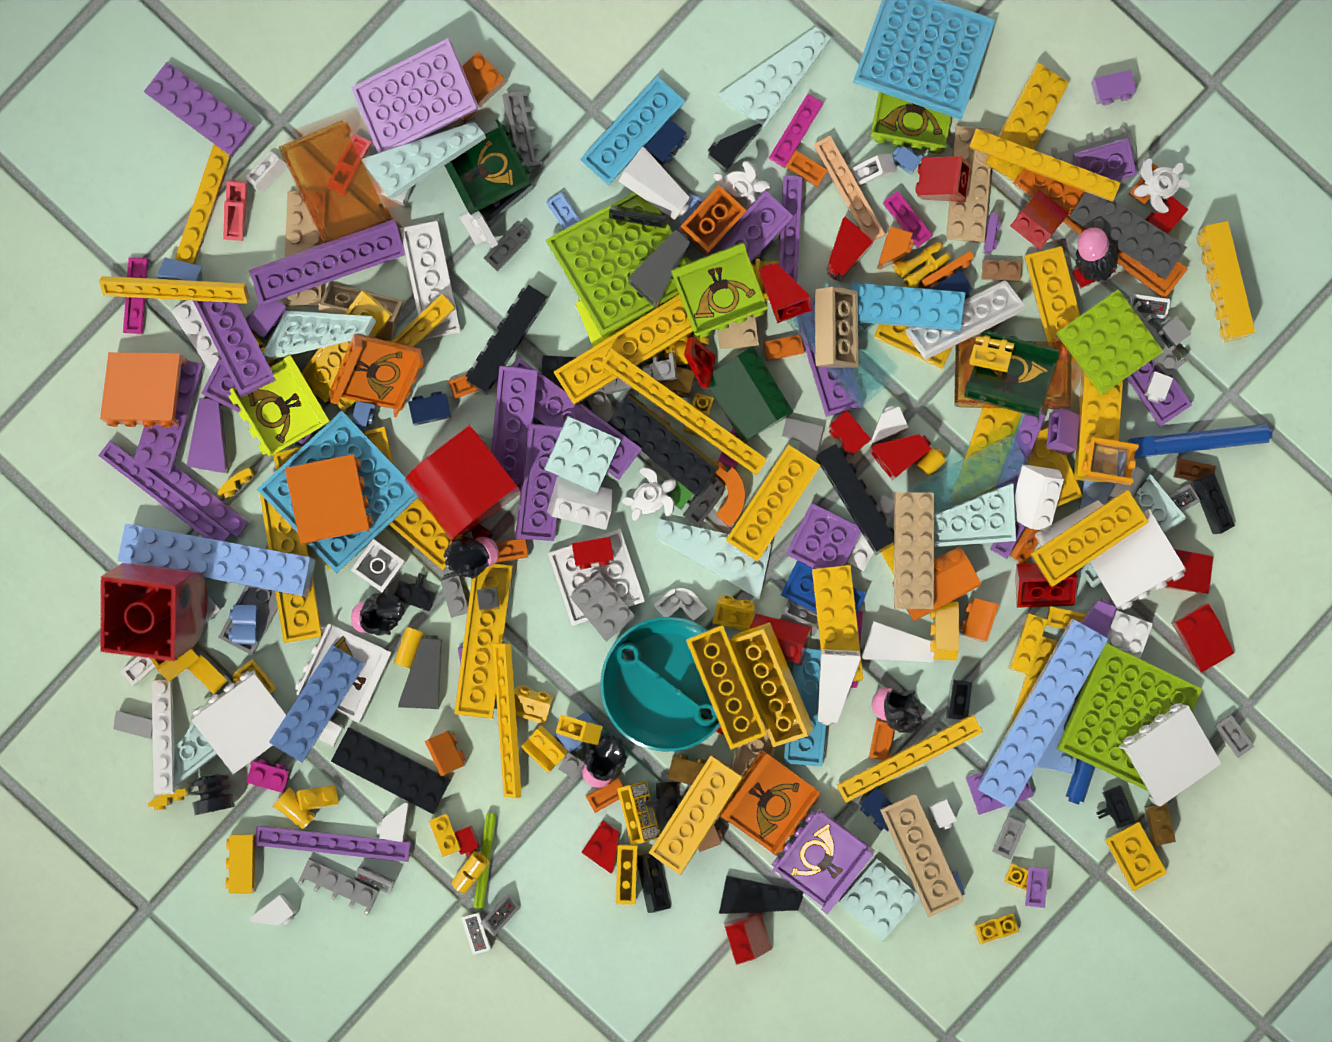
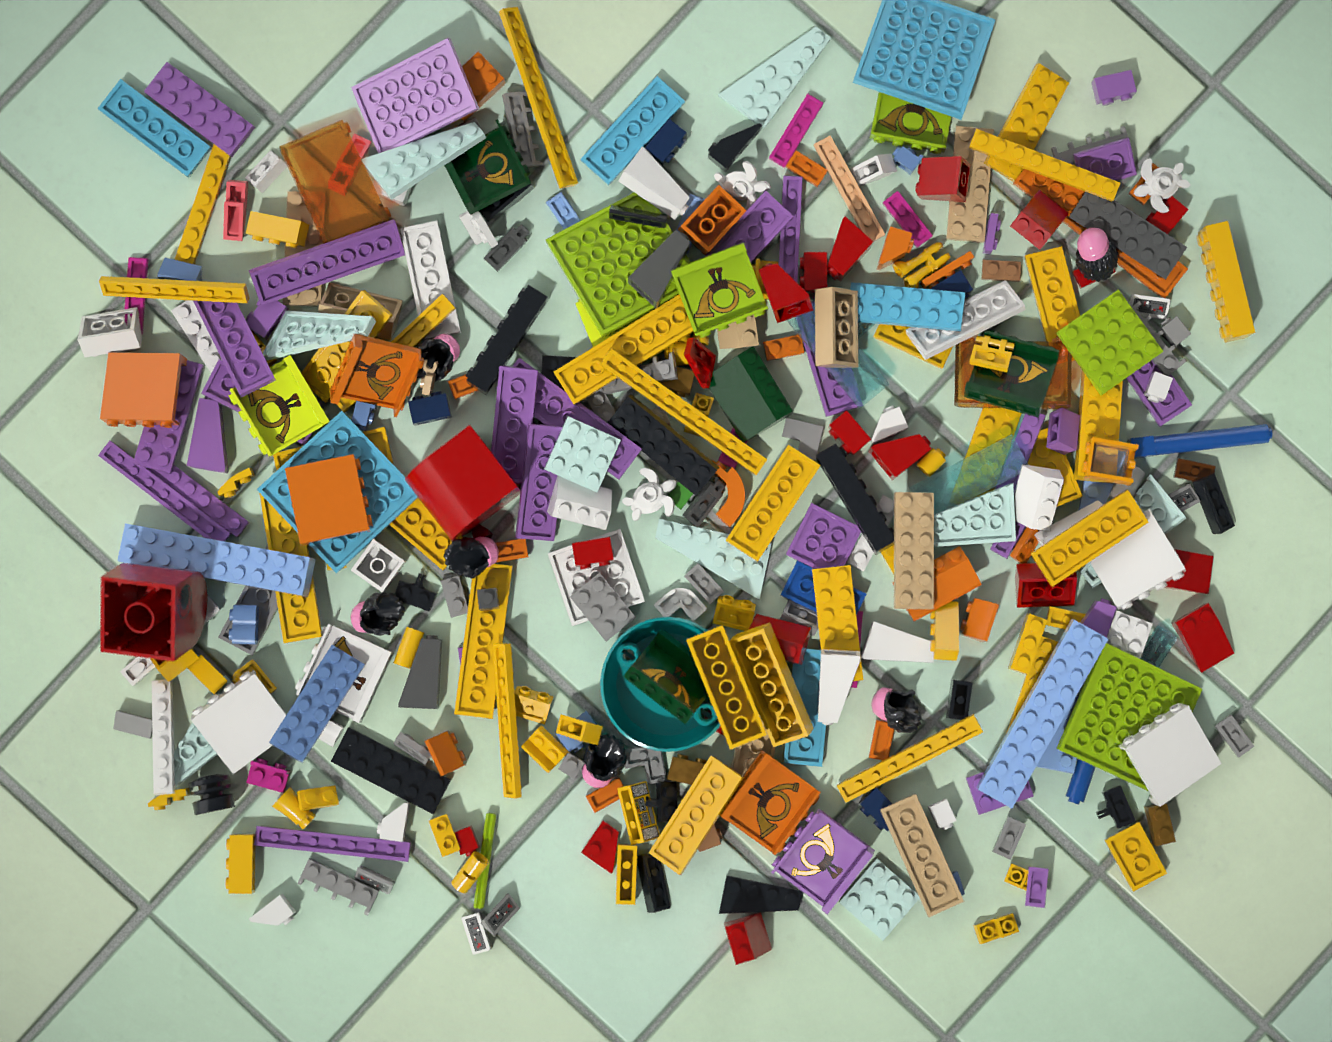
none -> white slope [78,307,142,357]
none -> medium azure plate [97,79,211,178]
none -> yellow brick [246,211,309,249]
none -> light grey plate [394,732,431,766]
none -> black hair [415,334,460,382]
none -> tan plate [420,359,438,395]
none -> yellow plate [499,7,578,189]
none -> dark green panel [623,628,708,725]
none -> light grey tile [625,746,667,784]
none -> light grey plate [684,563,724,604]
none -> red brick [800,252,828,293]
none -> clear light blue slope [1141,625,1177,668]

